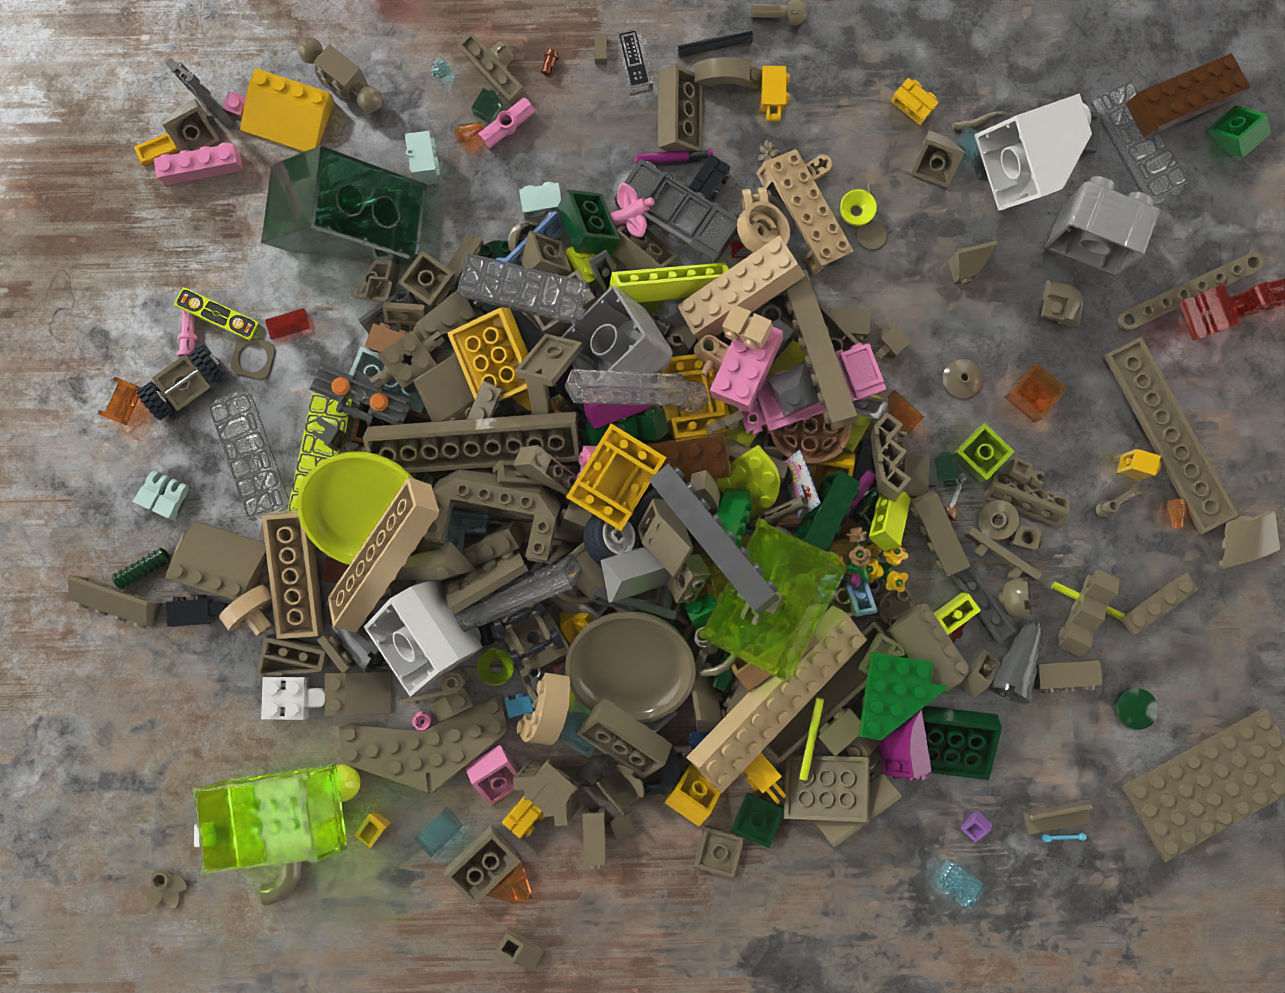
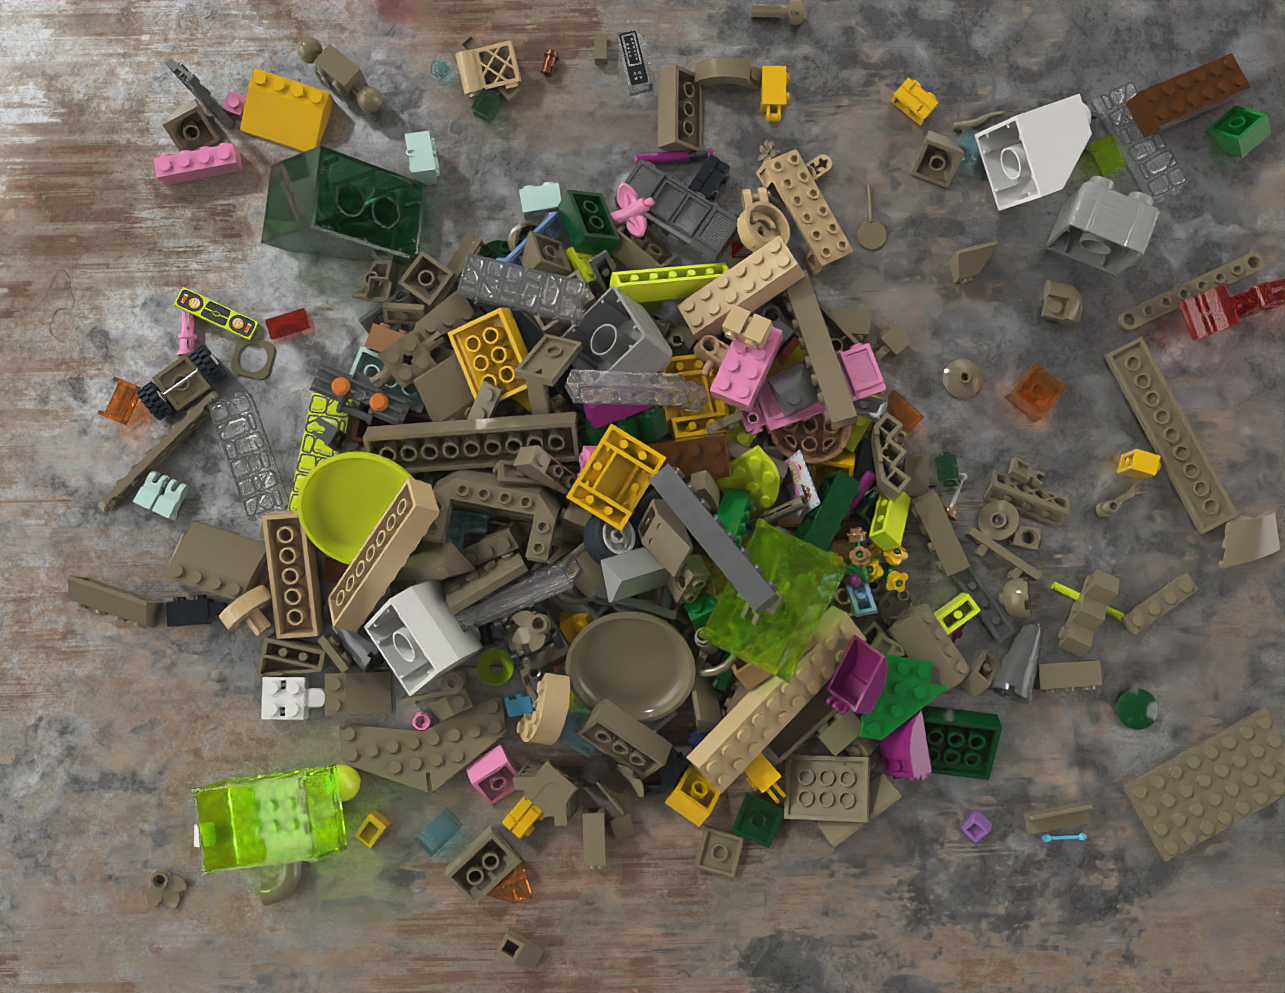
dark green piece [112,547,170,590] -> none
yellow tile [134,133,180,166] -> none
clear orange cone [454,121,484,144] -> none
bright pink piece [478,98,535,149] -> none
black axle [677,30,753,57] -> none
neon yellow bar [799,697,824,780] -> none
neon yellow piece [840,189,877,226] -> none
clear light blue brick [934,859,987,907] -> none
lime brick [952,423,1015,483] -> none
clear orange cone [1165,498,1187,528] -> none
none -> dark tan plate [98,391,222,513]
none -> tan piece [455,40,521,98]
none -> dark tan plate [512,611,551,652]
none -> clear red tile [777,337,801,366]
none -> magenta piece [826,634,887,714]
none -> clear neon green piece [1087,133,1125,177]

